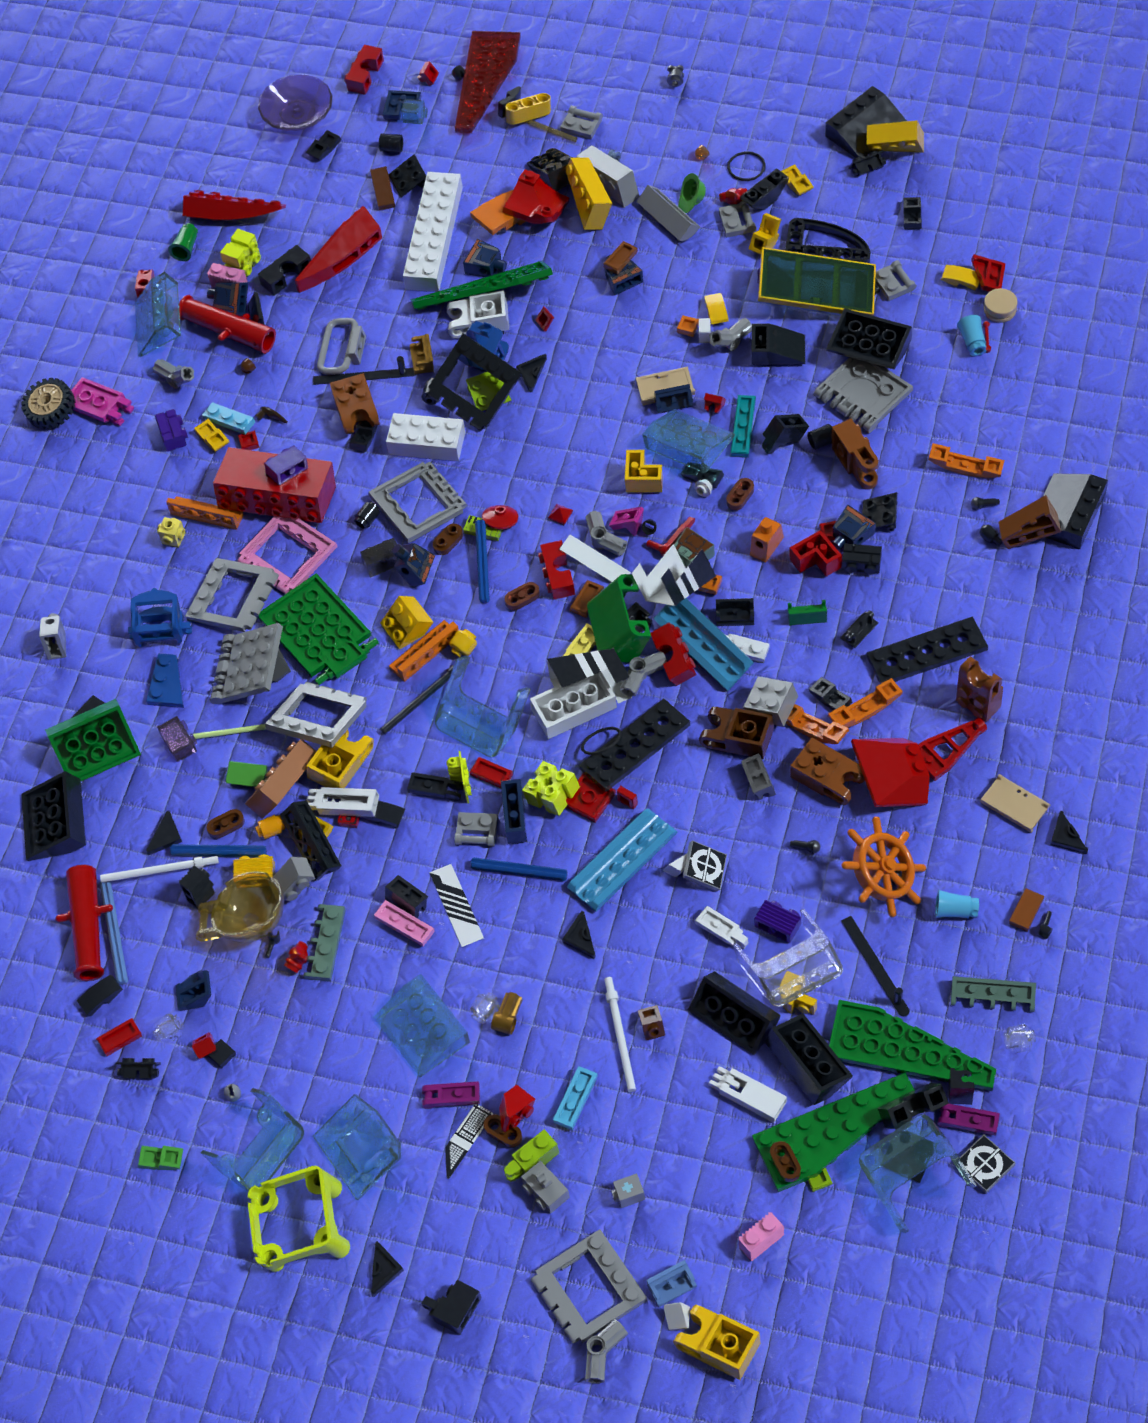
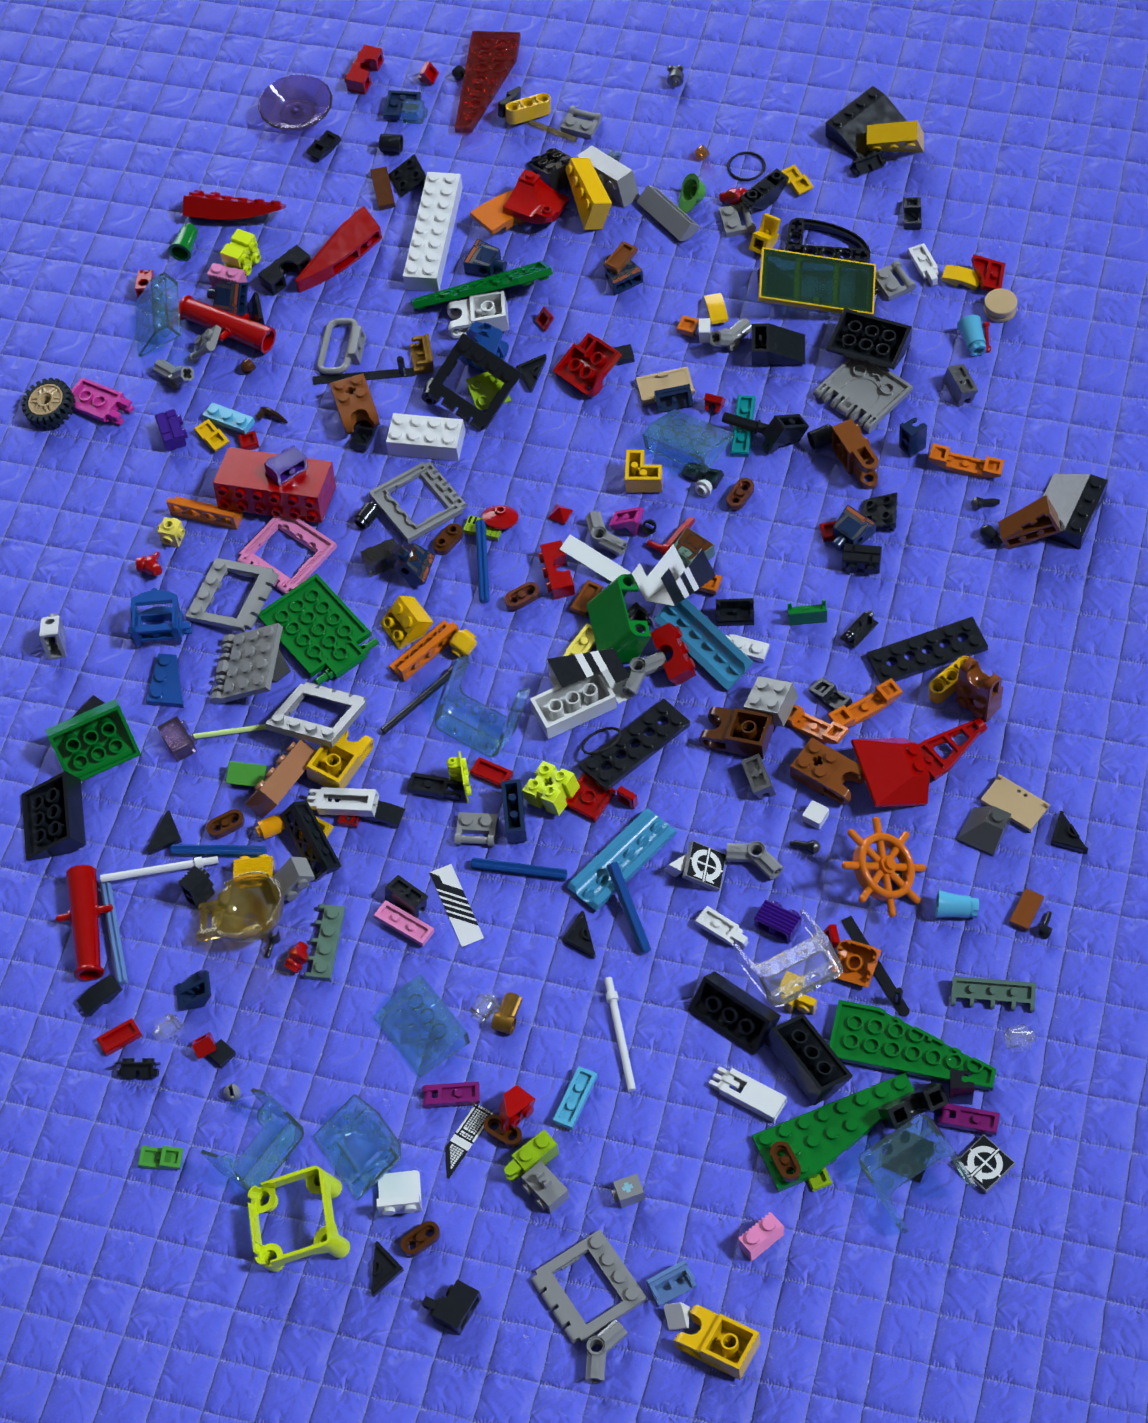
bracket [638,1005,665,1040] -> none
orange torso [750,517,784,563] -> none
red brick [790,530,842,577] -> none
none -> red animal [136,552,162,576]
none -> light grey plate [188,325,222,364]
none -> white bracket [376,1170,422,1216]
none -> reddish brown plate [401,1221,440,1257]
none -> red slope [552,332,622,398]
none -> blue axle [607,862,651,954]
none -> black tile [614,344,635,366]
none -> black axle [722,412,769,434]
none -> light grey piece [726,841,783,880]
none -> white piece [803,800,829,830]
none -> red tile [821,924,840,952]
none -> orange slope [830,939,882,988]
none -> dark blue hinge [899,418,927,458]
none -> white hinge [908,243,939,286]
none -> yellow beam [928,656,969,703]
none -> flat silver hinge [943,364,978,406]
none -> dark grey slope [957,806,1011,856]

